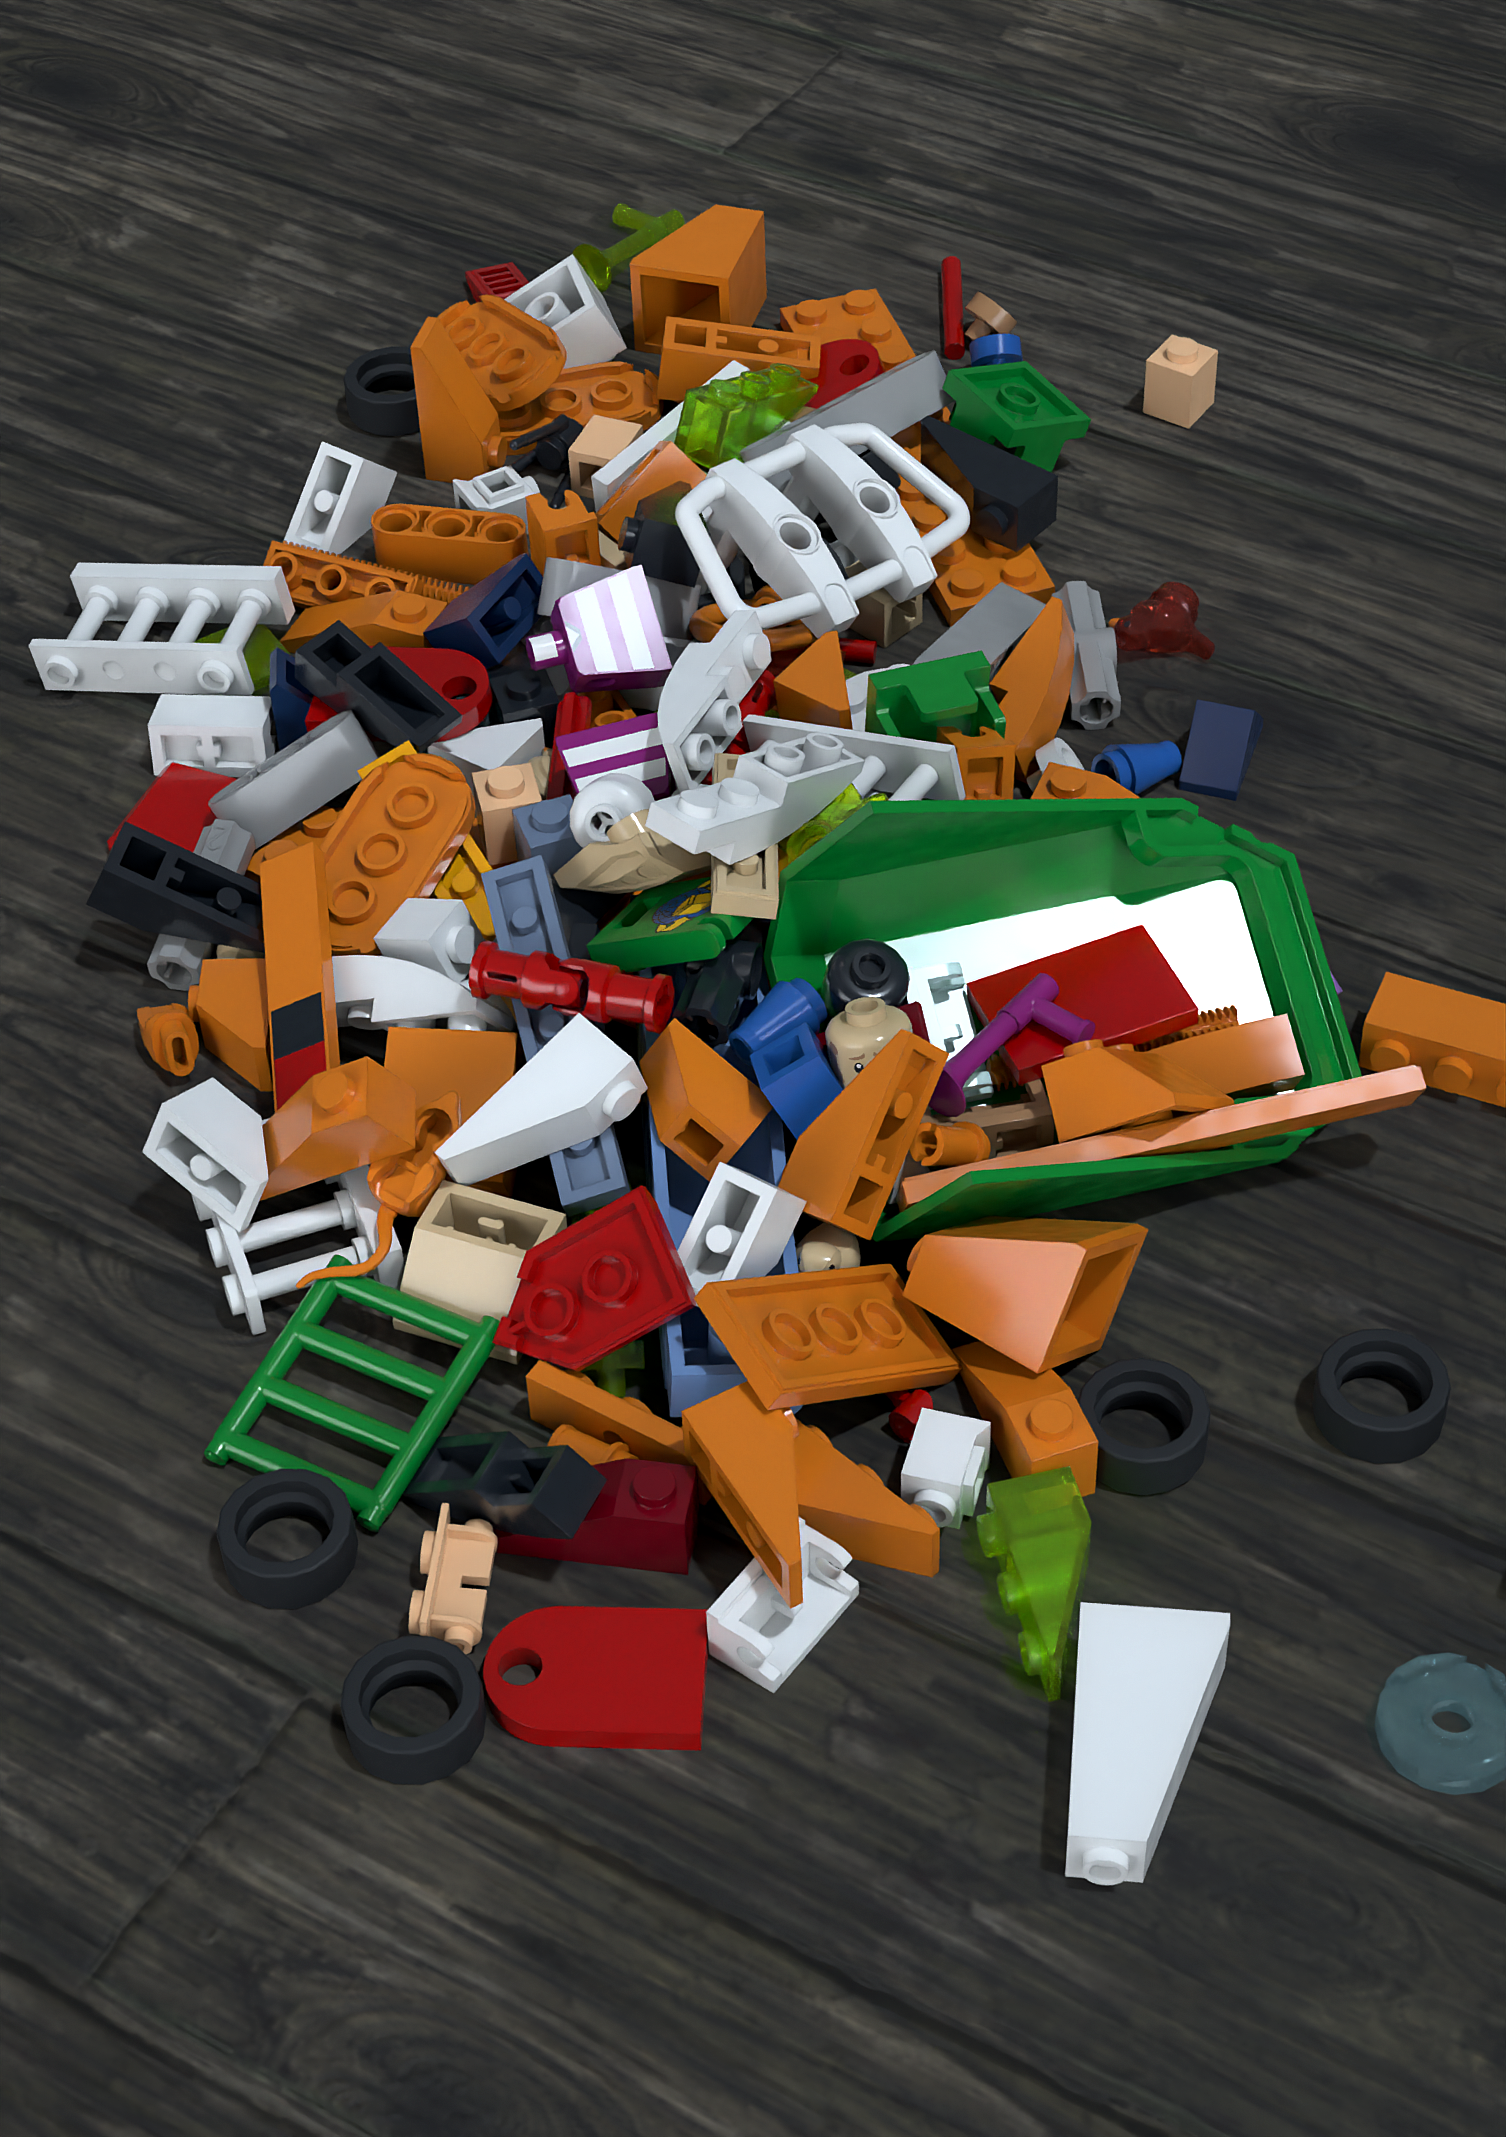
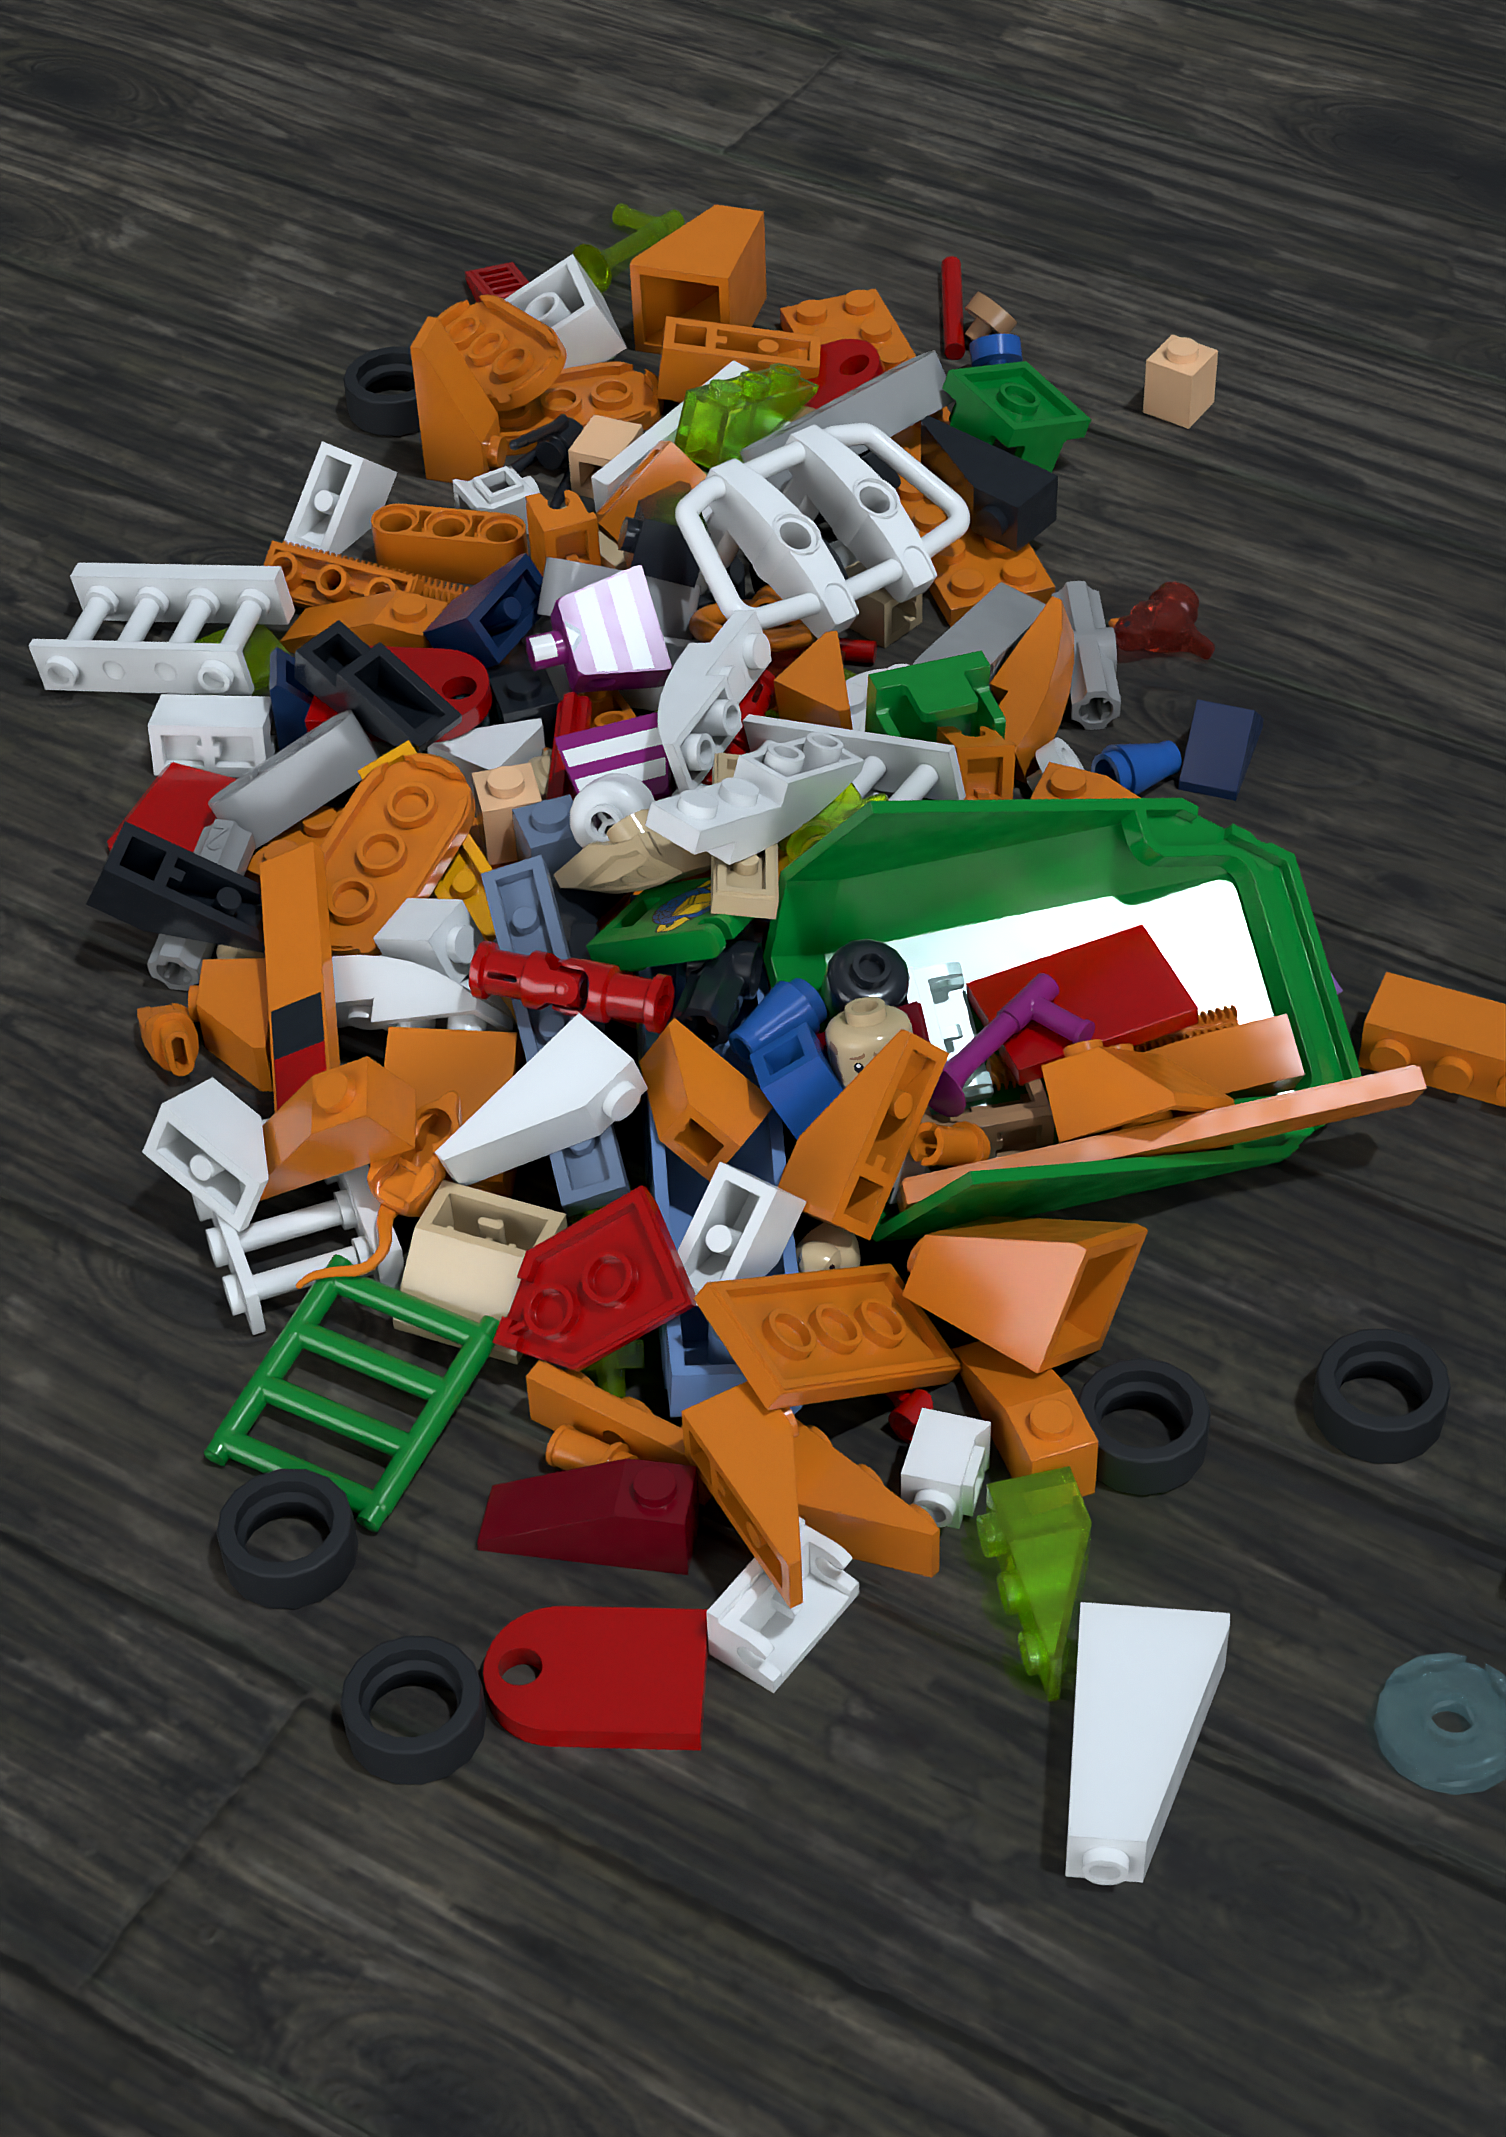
black slope [402,1431,608,1539] -> none
light nougat hinge [409,1503,498,1654] -> none

